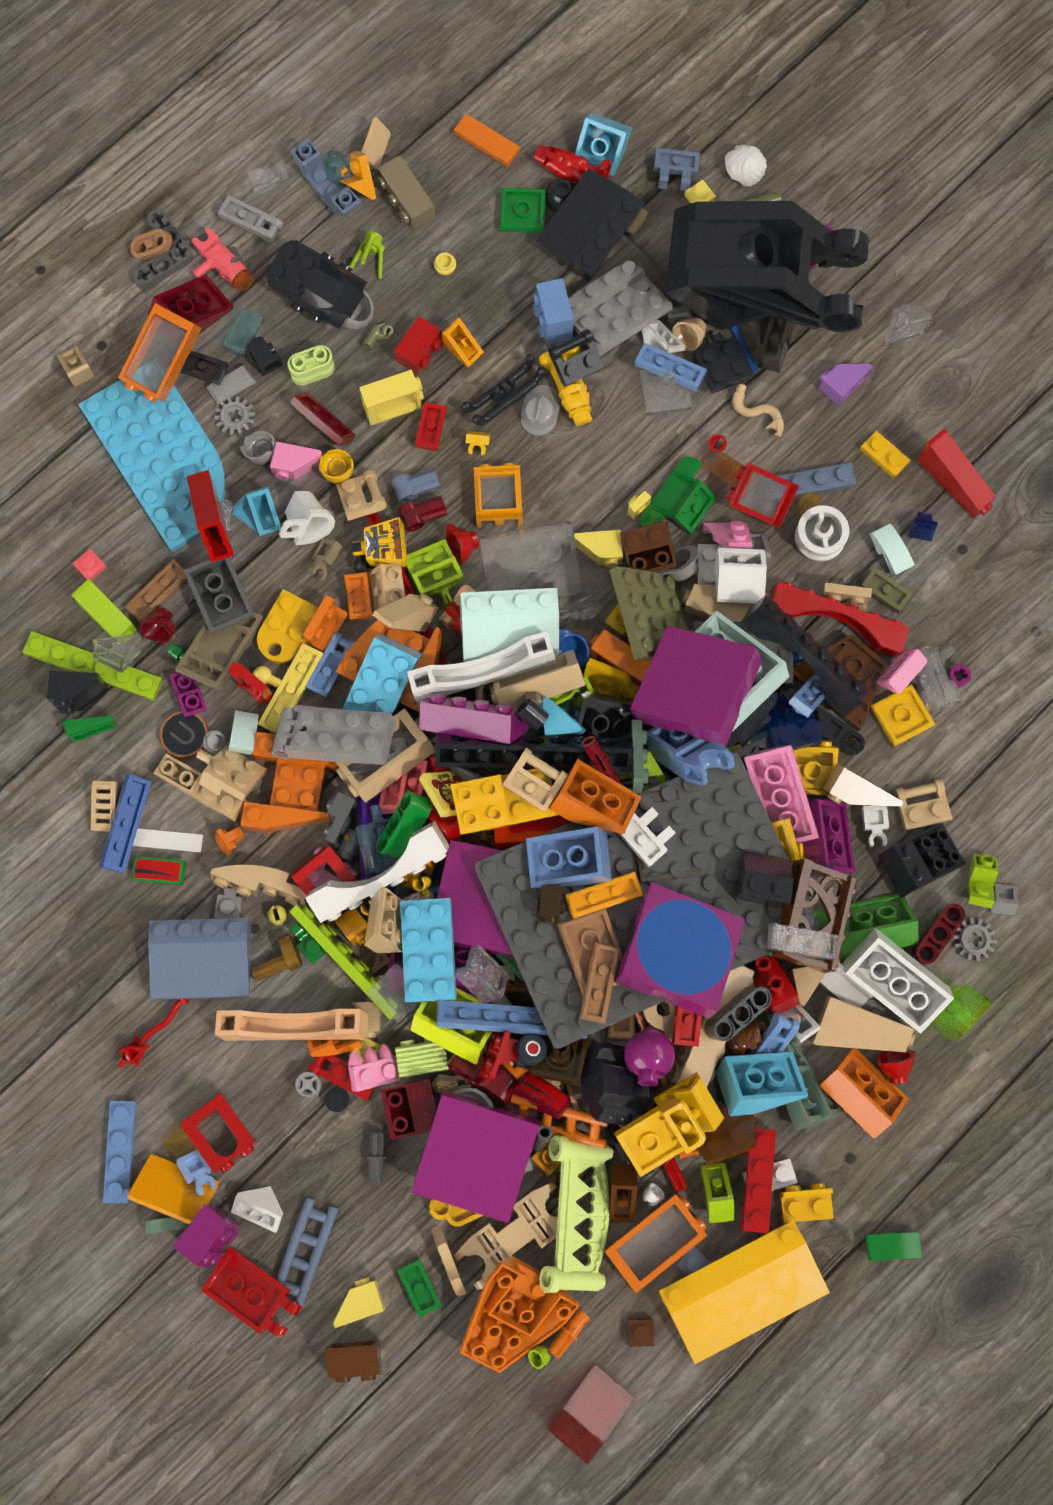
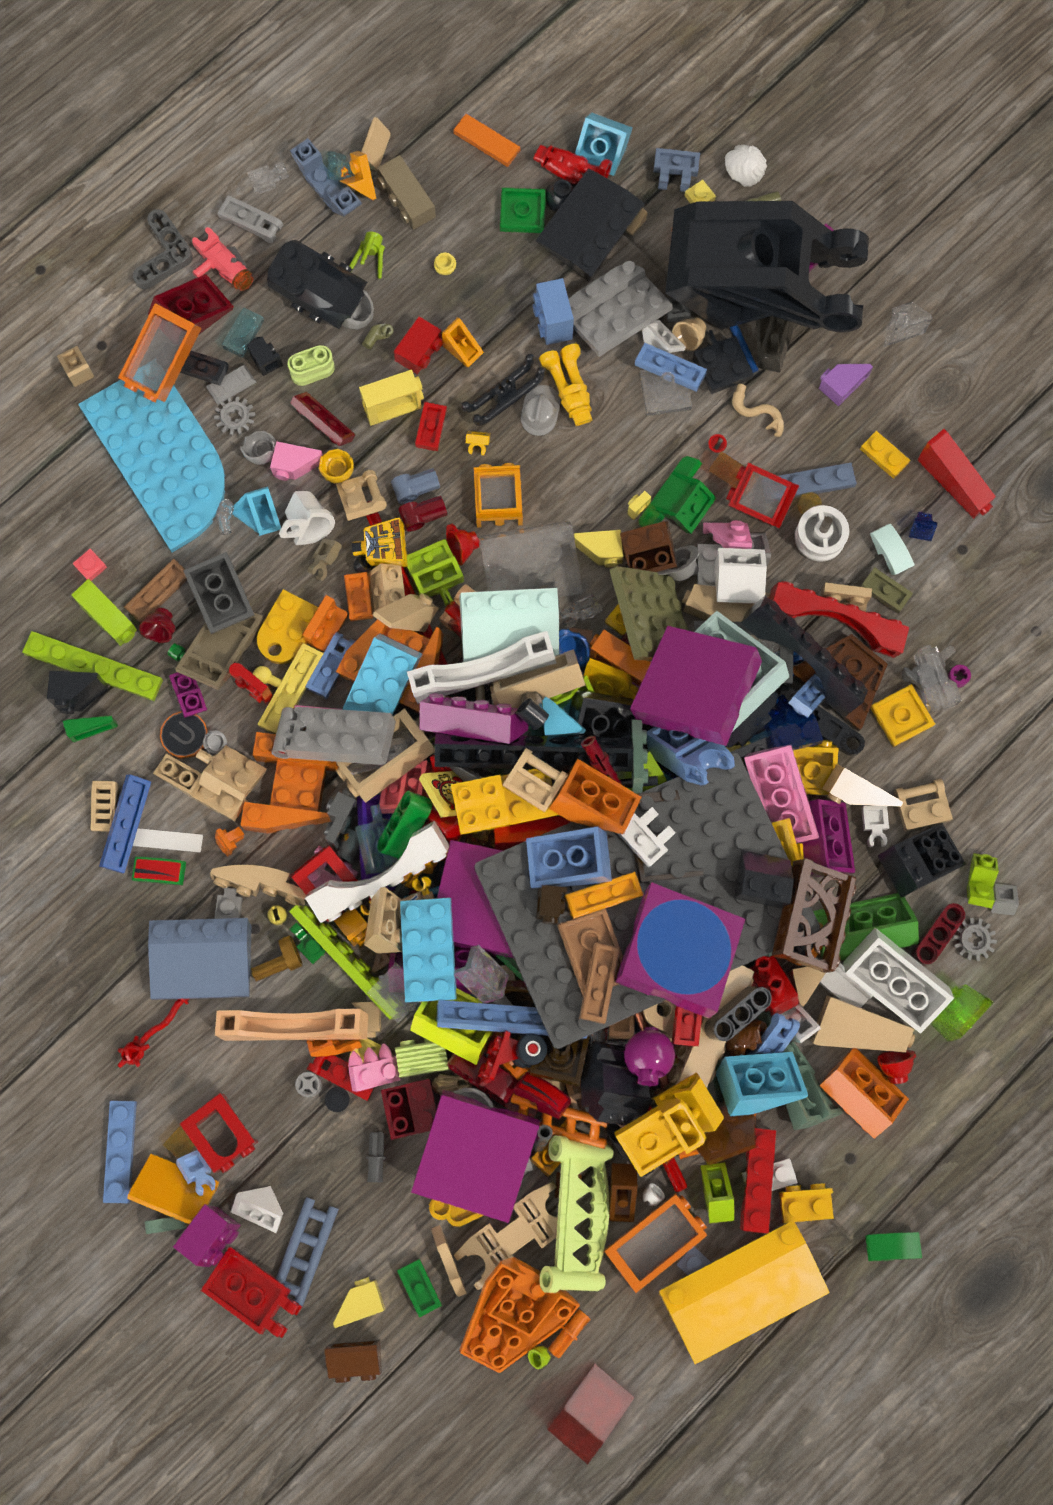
clear slope [92,633,141,673] -> none
medium nougat plate [130,229,172,260] -> none
red slope [186,470,234,562] -> none
light aqua slope [228,710,259,755] -> none
plate [548,329,605,386] -> none
reddish brown plate [627,1319,654,1347] -> none
clear tile [767,923,838,960] -> none
bright pink slope [876,649,928,694] -> none

